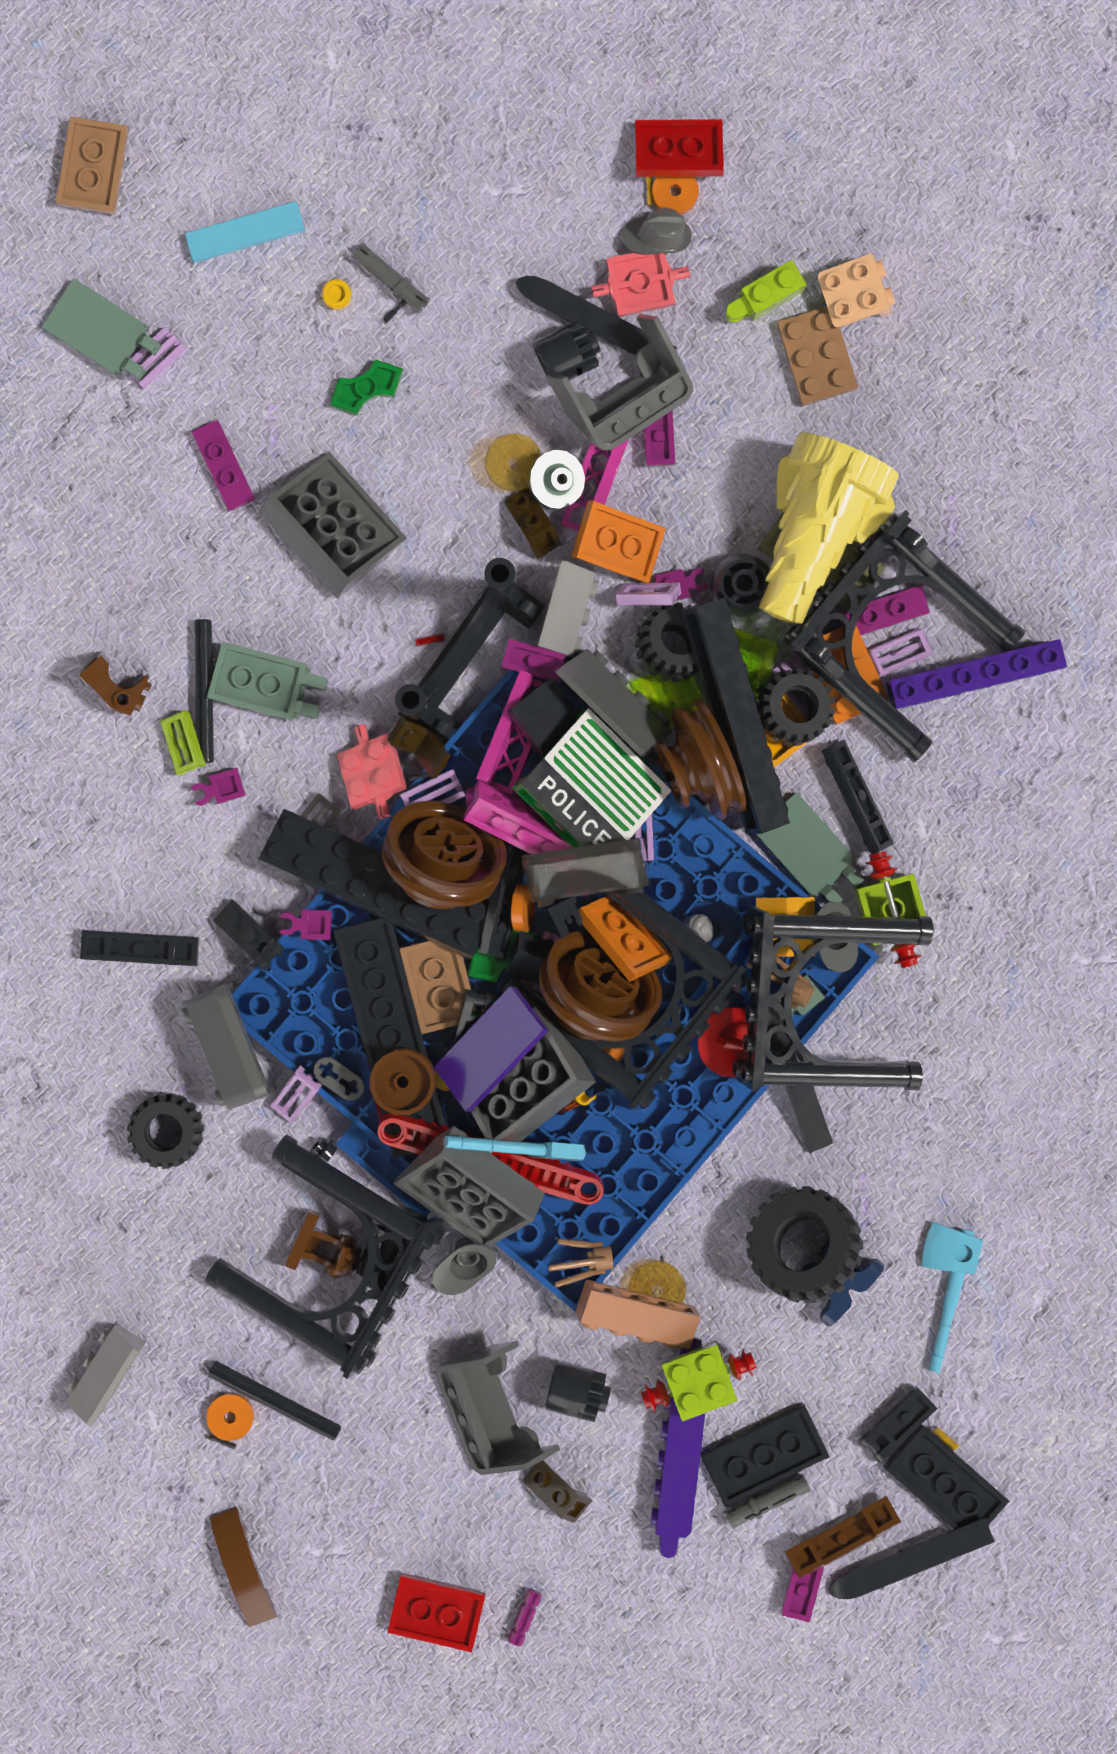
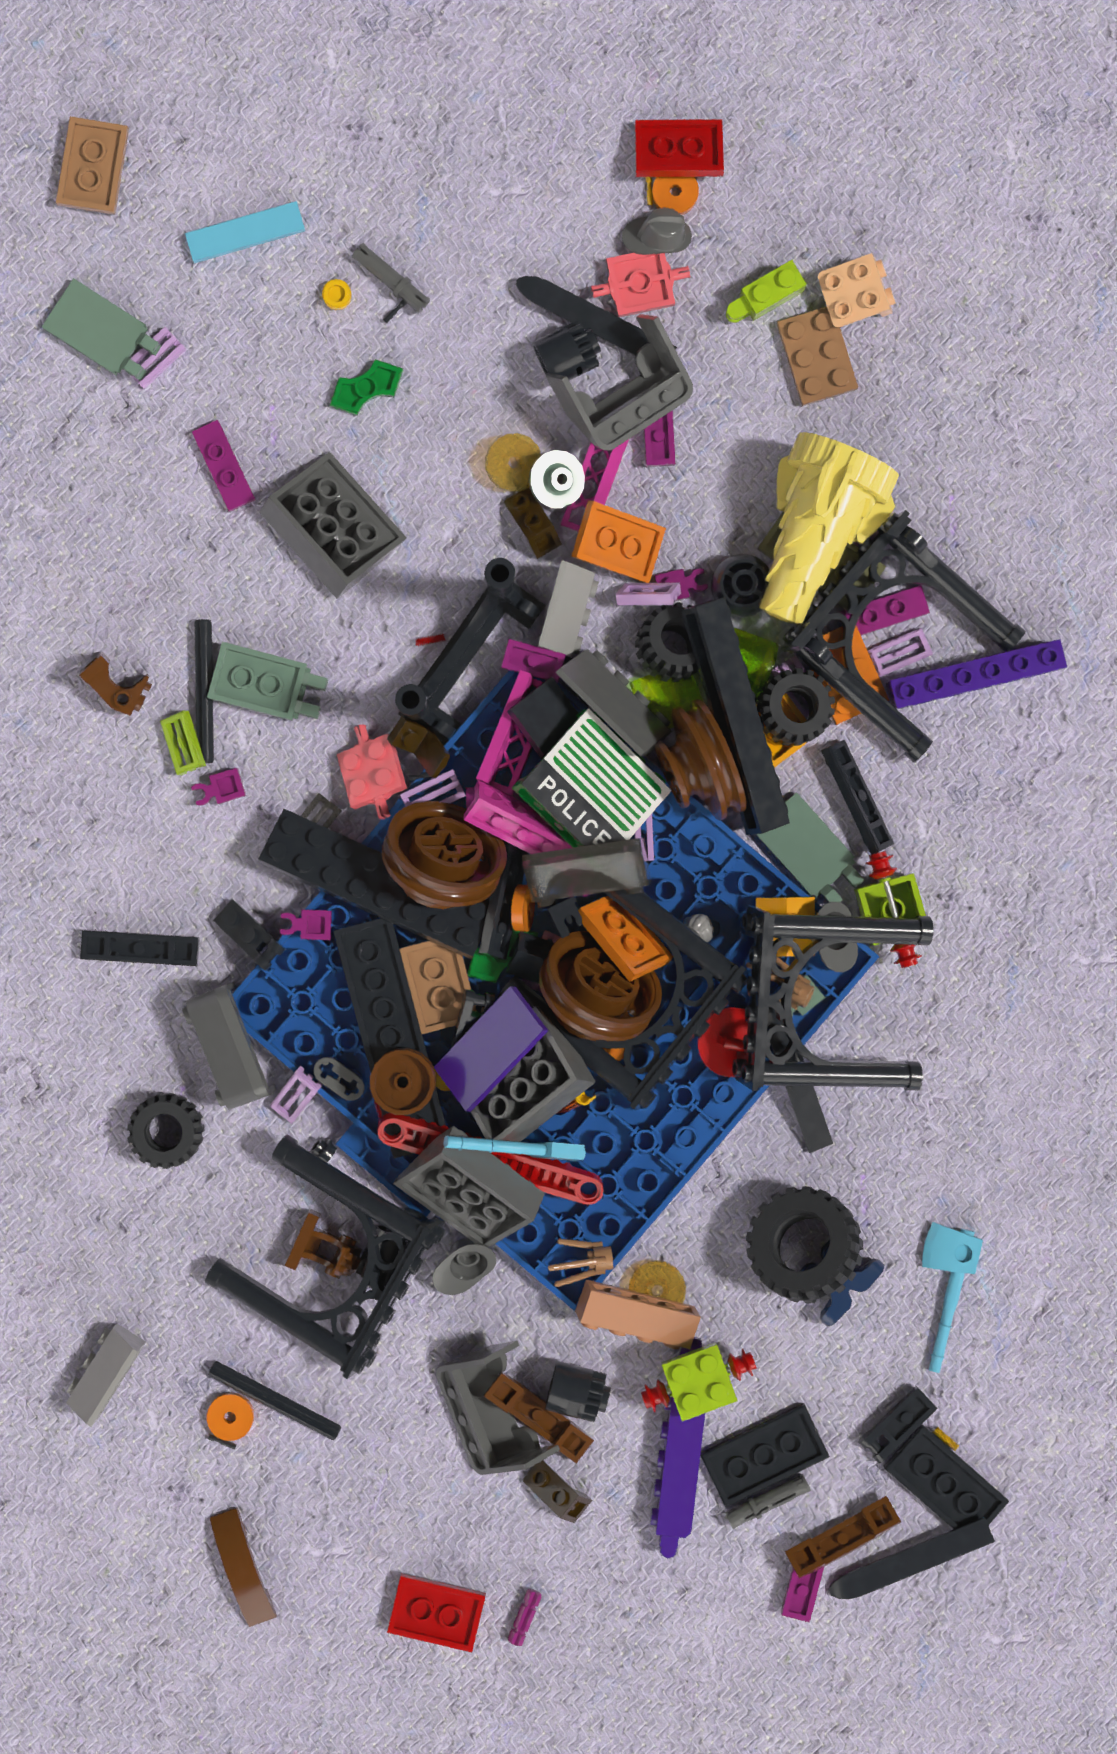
none -> reddish brown slope [484,1372,594,1464]

